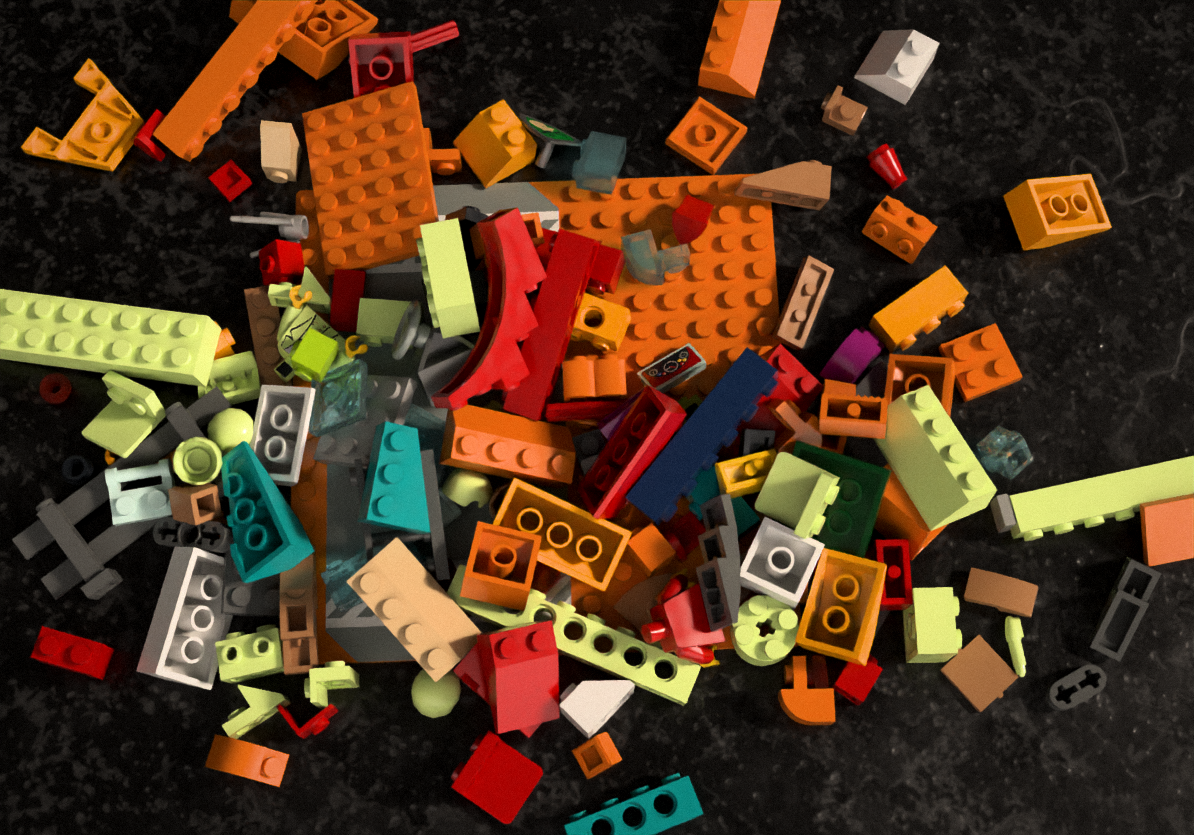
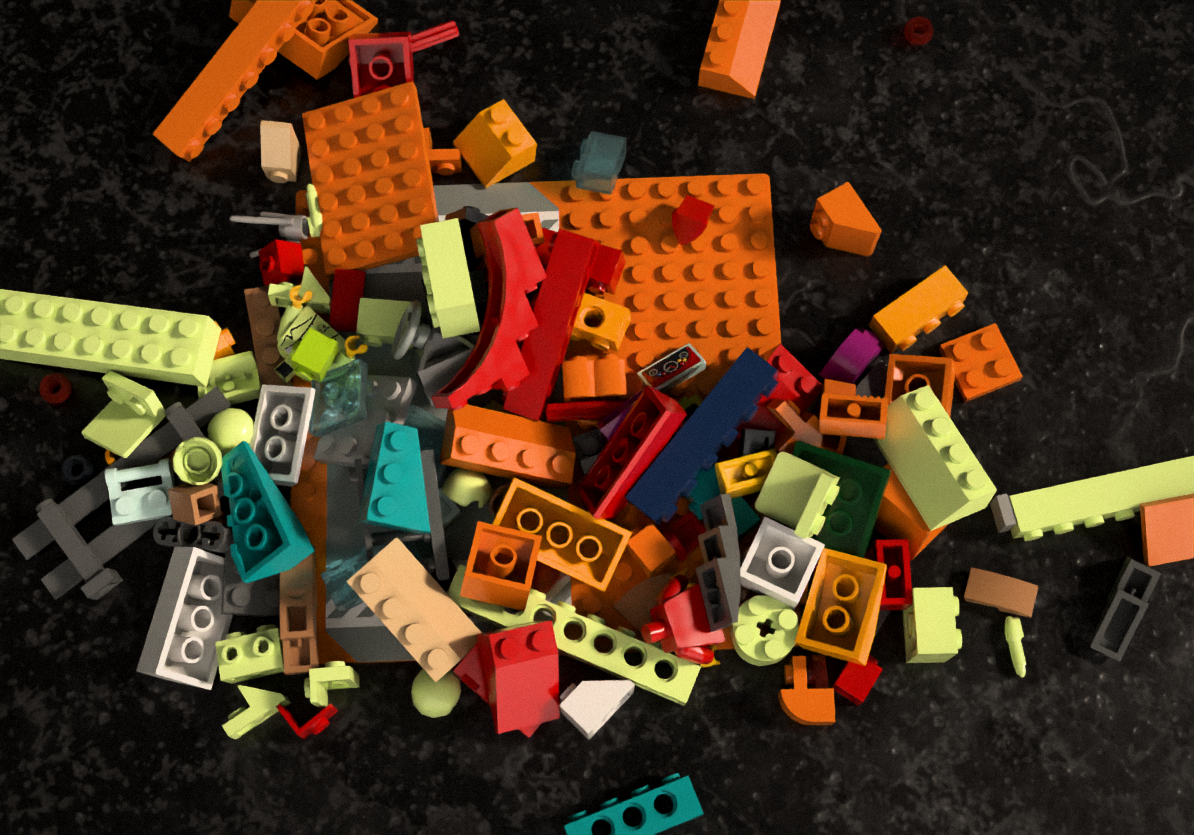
light orange wing [21,58,146,172] -> none
red brick [31,626,115,680] -> none
red tile [134,109,166,162] -> none
orange brick [205,734,289,787] -> none
red plate [208,159,252,203] -> none
red bracket [451,730,543,824] -> none
flat silver shield [519,113,585,168] -> none
orange slope [572,732,622,780] -> none
clear light blue brick [621,229,690,285] -> none
orange tile [665,96,748,175] -> none
medium nougat slope [734,160,832,211] -> none
medium nougat plate [772,255,834,351] -> none
medium nougat bracket [821,85,868,136] -> none
white slope [854,29,939,105] -> none
orange bracket [862,195,937,264] -> none
red cone [867,143,908,189] -> none
medium nougat piece [940,635,1019,713] -> none
clear light blue brick [976,426,1034,480] -> none
light orange slope [1003,174,1112,250] -> none
dark grey beam [1046,664,1106,711] -> none
none -> yellowish green piece [306,184,322,238]
none -> orange slope [810,182,882,257]
none -> clear red plate [904,16,933,45]

